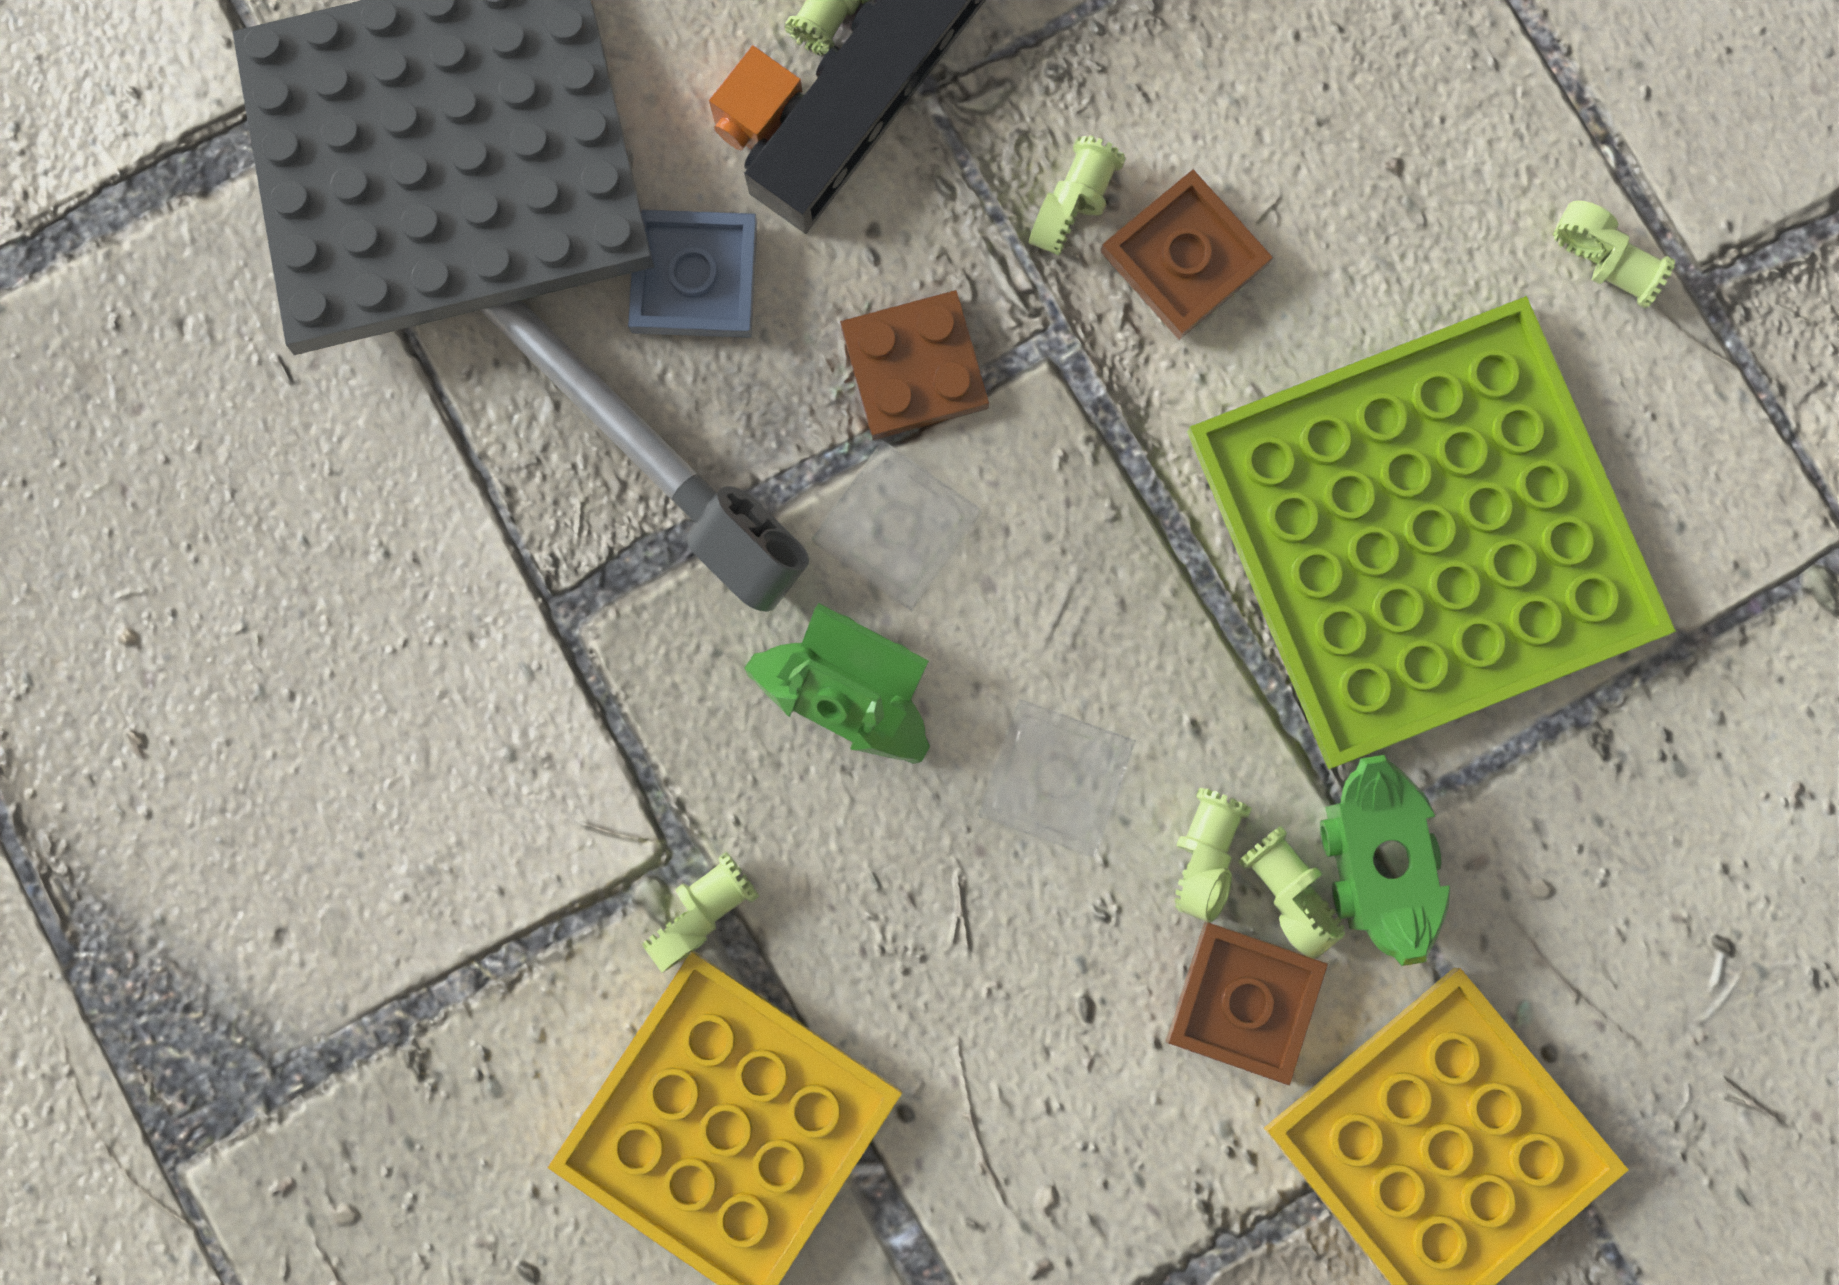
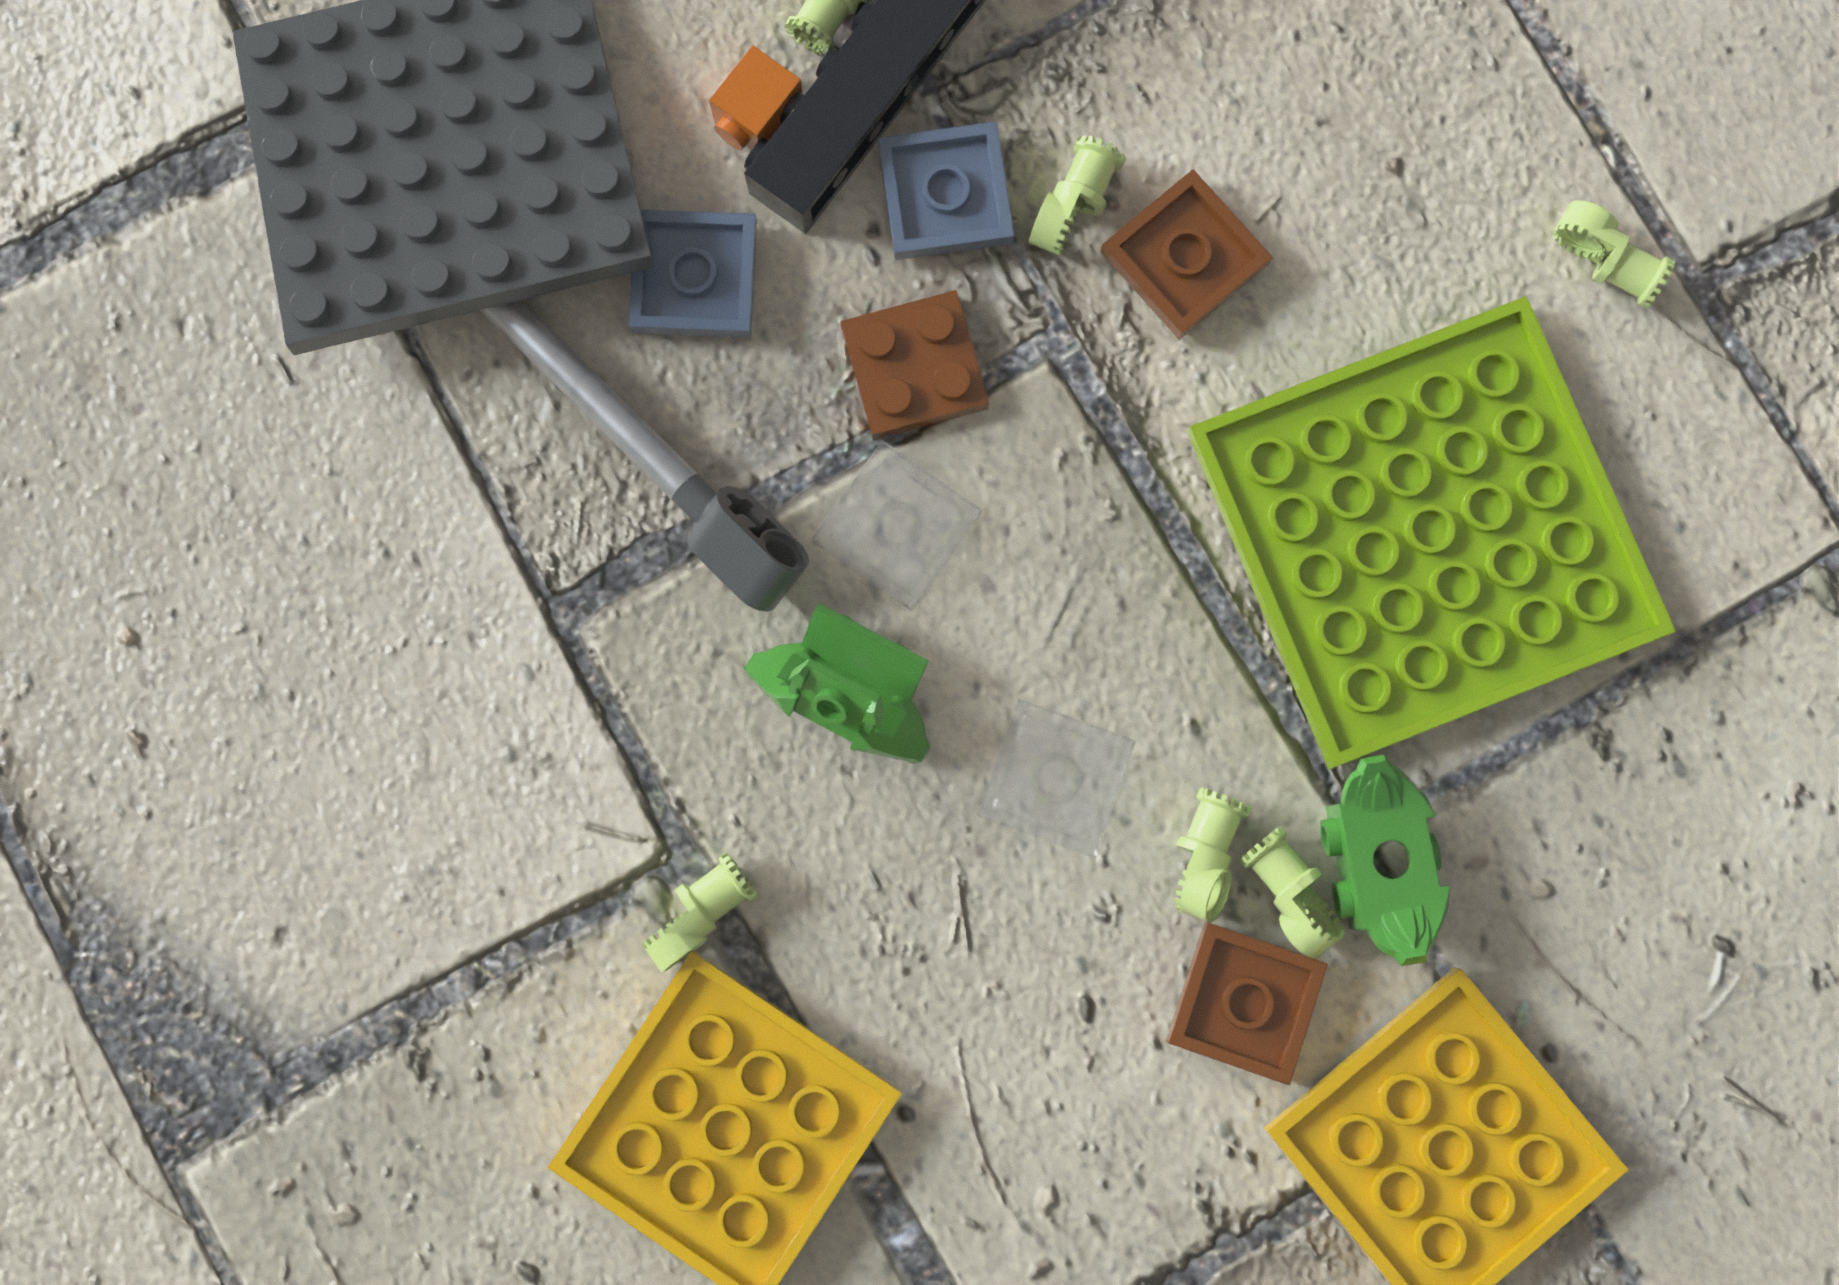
none -> sand blue plate [878,121,1014,260]

